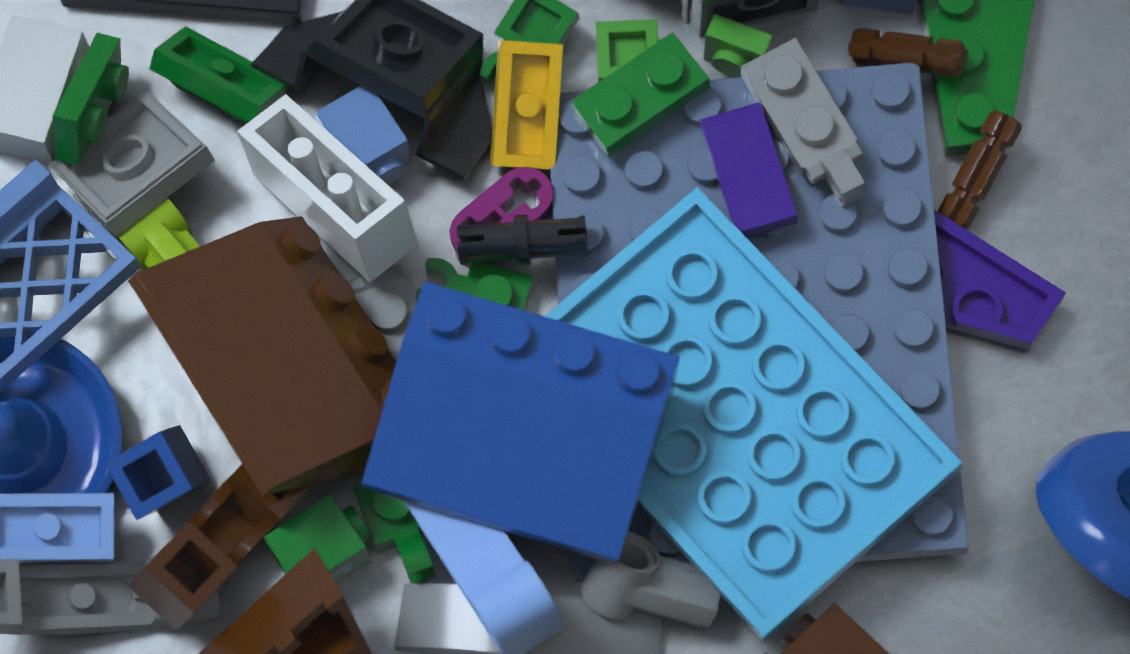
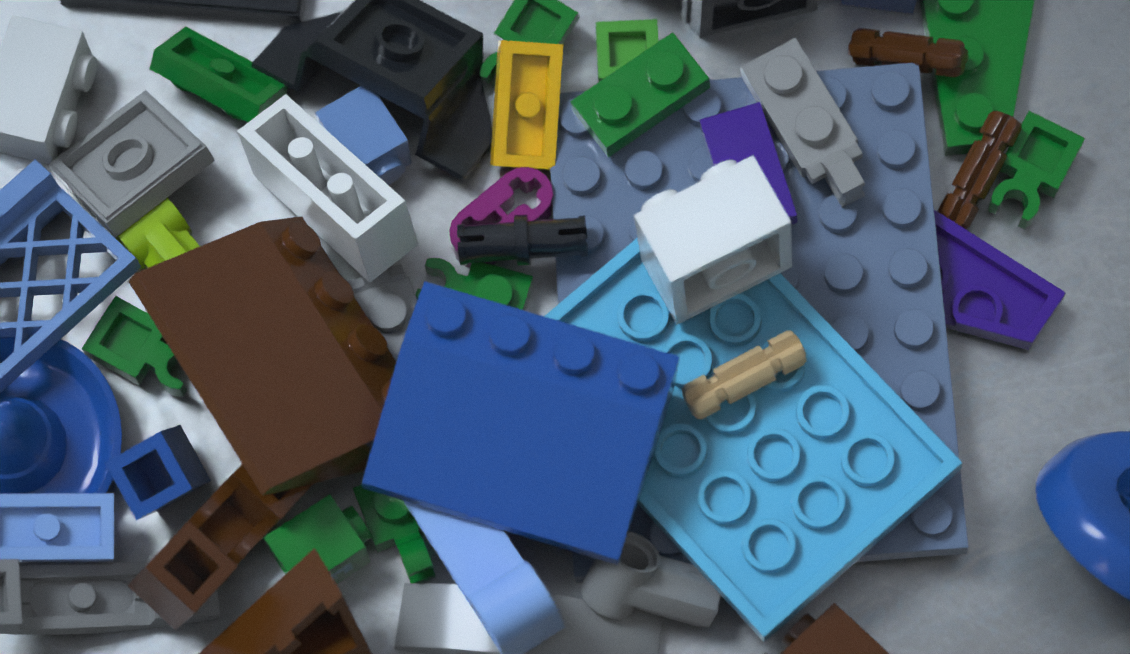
green plate [53,32,129,166] -> none
bright green plate [703,14,773,78] -> none
none -> green plate [82,296,187,397]
none -> white brick [634,156,792,325]
none -> tan axle [682,331,806,419]
none -> green plate [989,111,1085,230]

